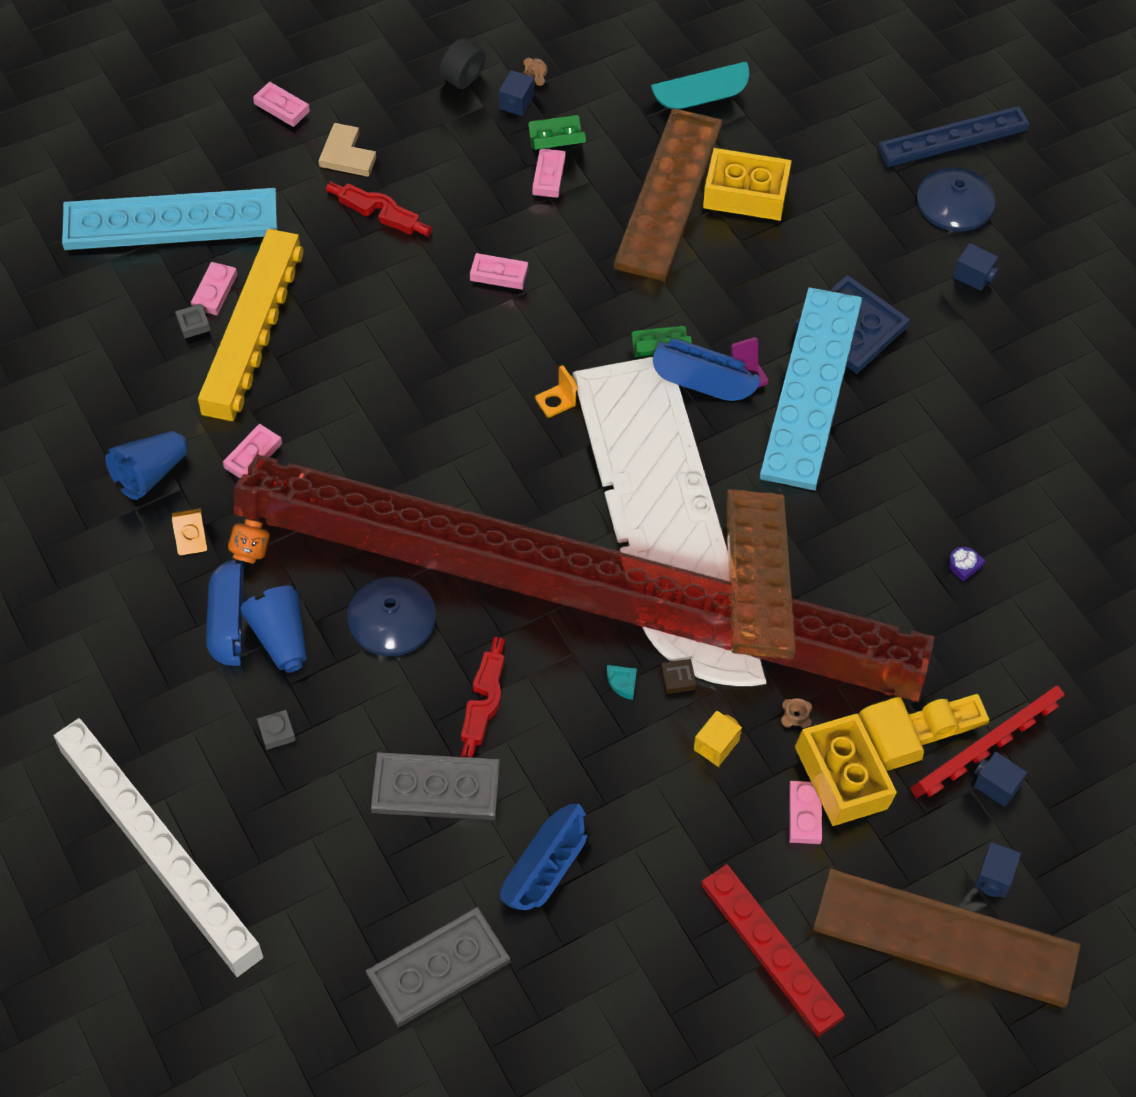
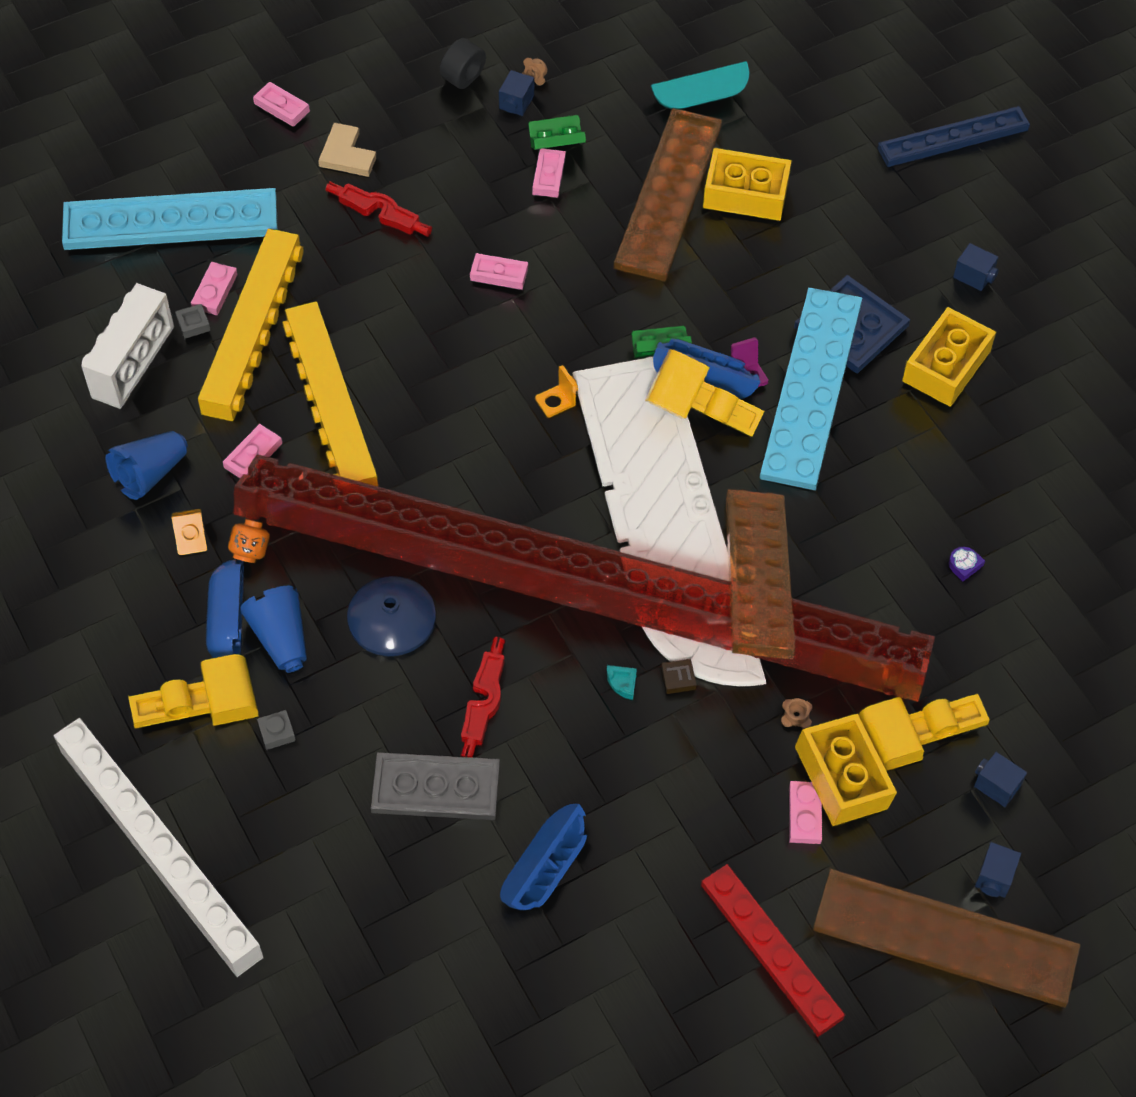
flat silver tile [366,907,510,1028] -> none
yellow brick [694,711,742,767] -> none
red plate [910,685,1065,798] -> none
dark blue dish [917,167,996,231] -> none
none -> white brick [81,283,174,409]
none -> yellow plate [129,654,258,728]
none -> yellow brick [282,301,379,500]
none -> yellow plate [645,349,764,437]
none -> yellow brick [902,307,996,407]

